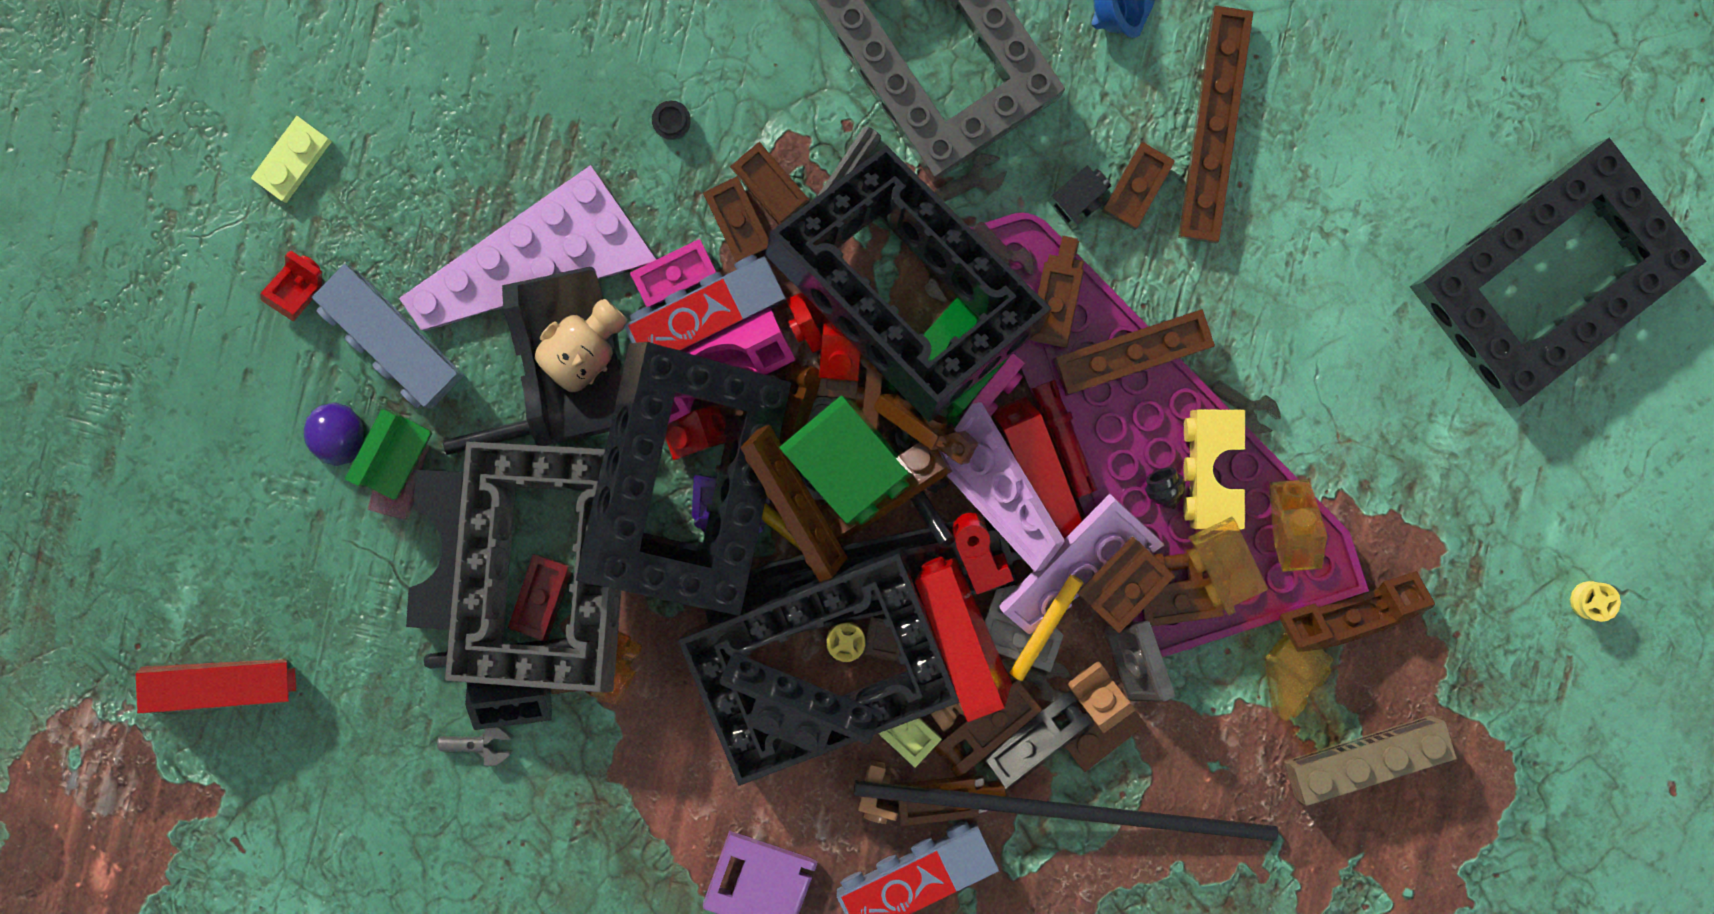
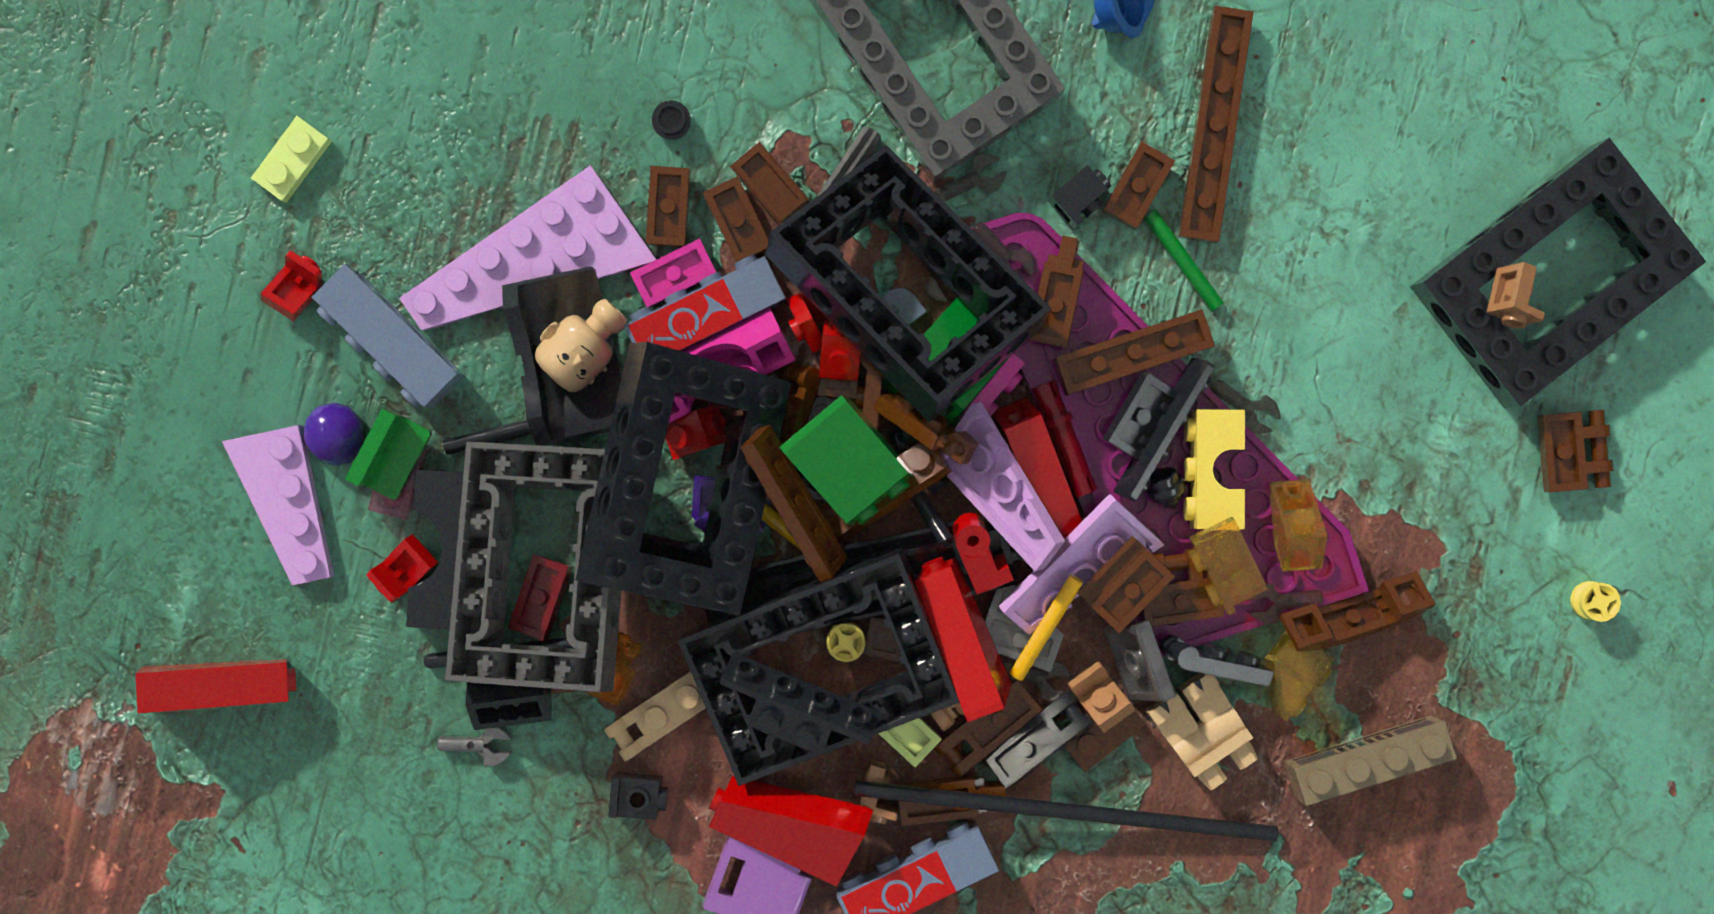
none -> lavender wing [222,425,335,585]
none -> red bracket [366,534,439,603]
none -> tan plate [603,671,706,762]
none -> black brick [608,772,668,820]
none -> reddish brown plate [646,166,691,247]
none -> red slope [708,776,873,887]
none -> sand blue tile [882,288,927,325]
none -> black bracket [1103,358,1215,502]
none -> green bar [1143,209,1224,312]
none -> tan hips [1144,672,1258,790]
none -> plate [1160,635,1274,686]
none -> clear smoke bar [1246,583,1324,625]
none -> medium nougat bracket [1487,262,1545,329]
none -> reddish brown plate [1537,410,1614,493]

